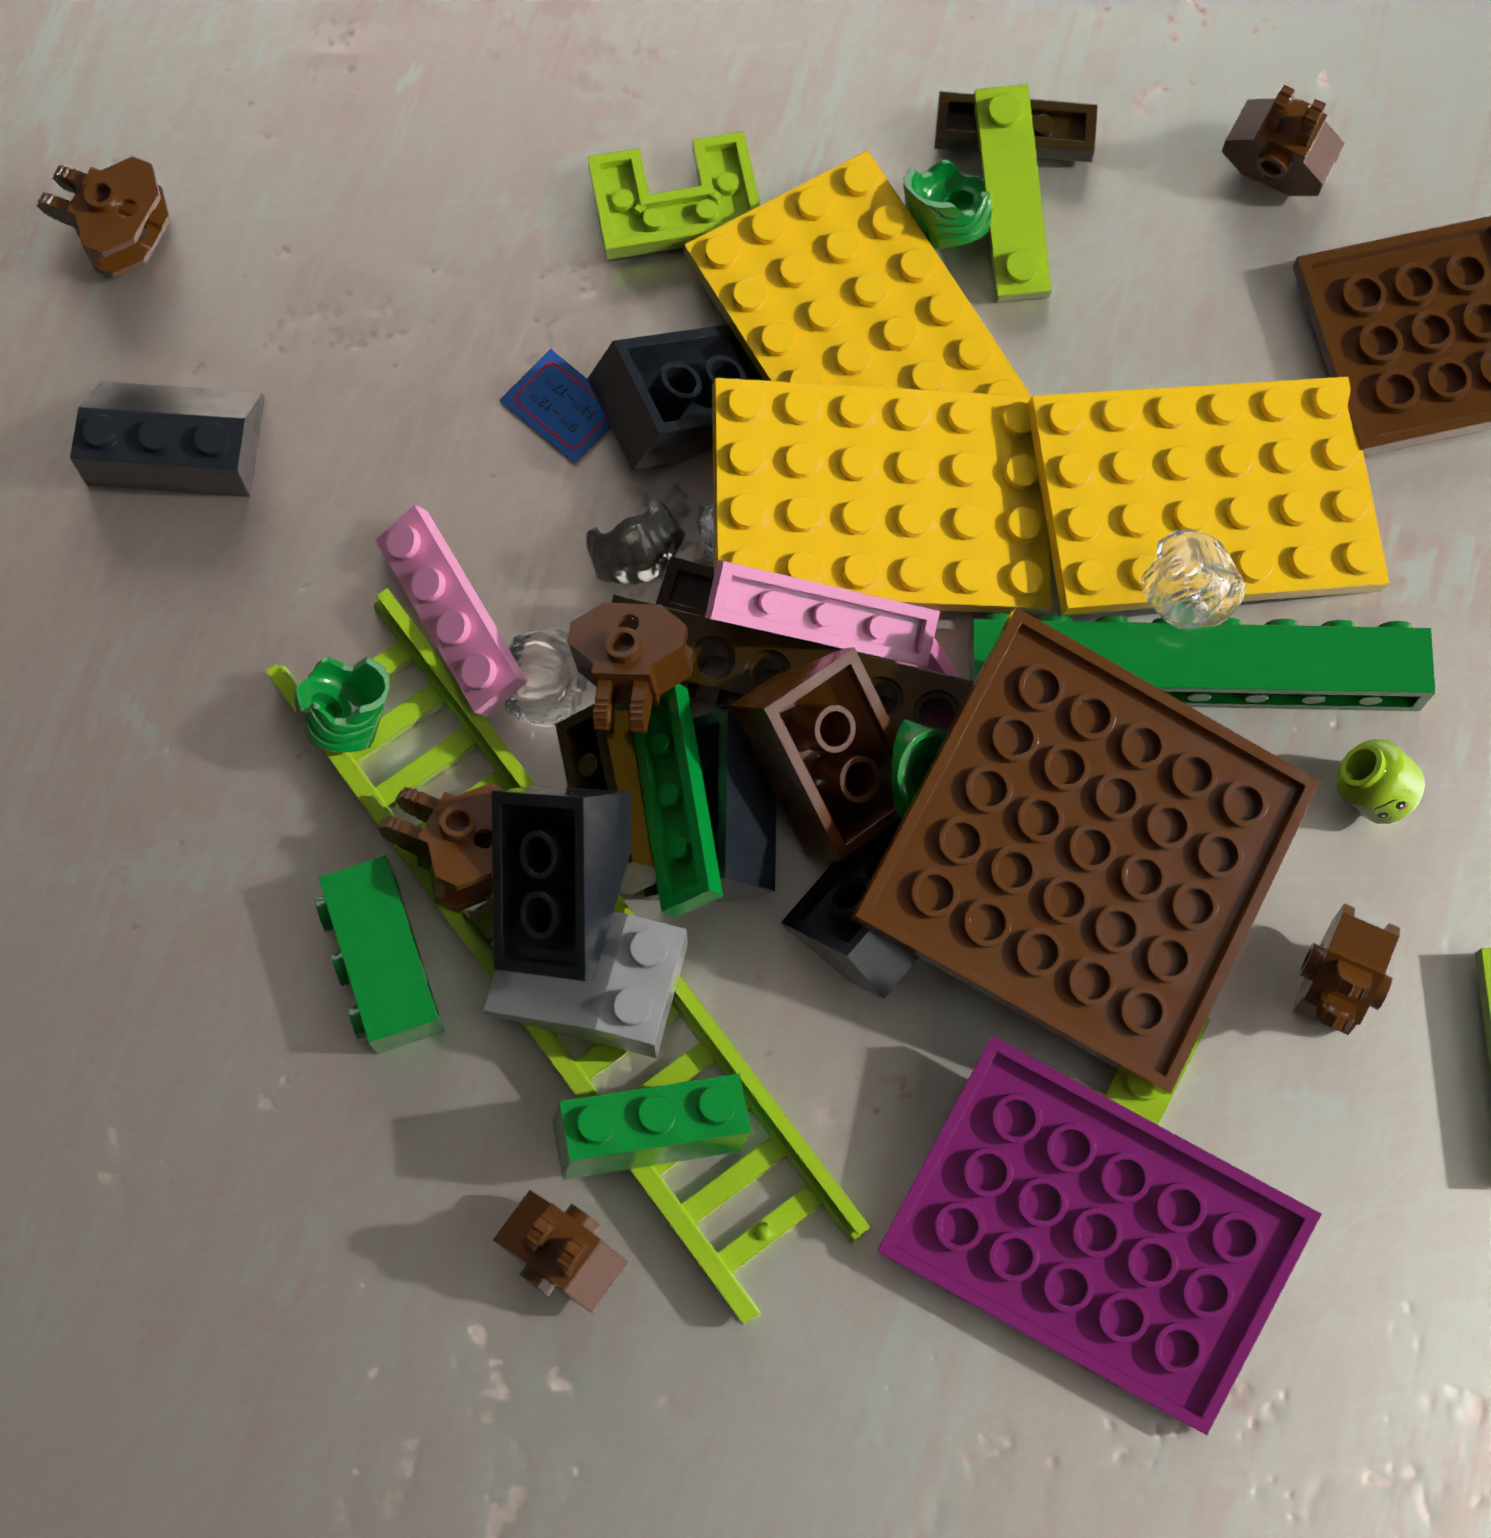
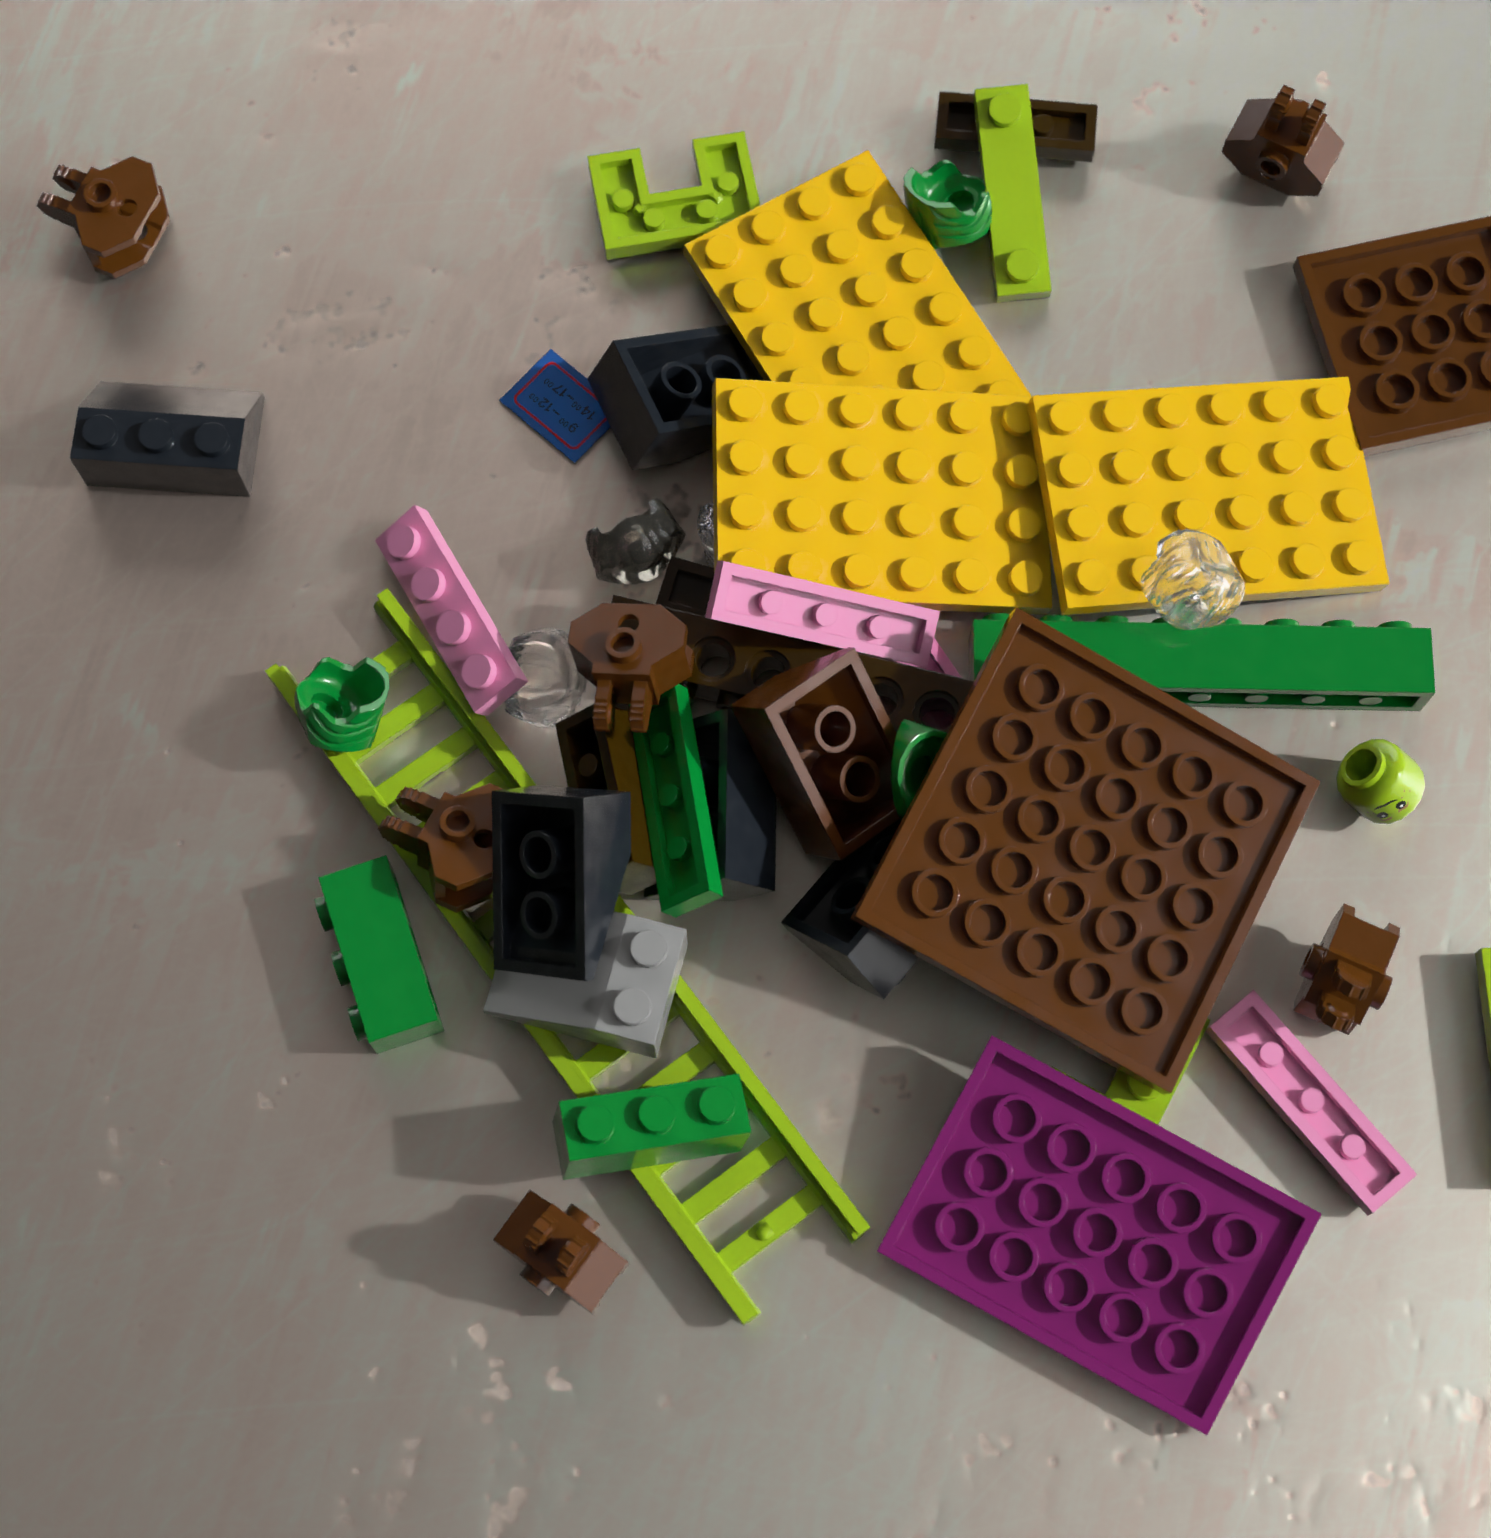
none -> bright pink plate [1206,990,1417,1216]

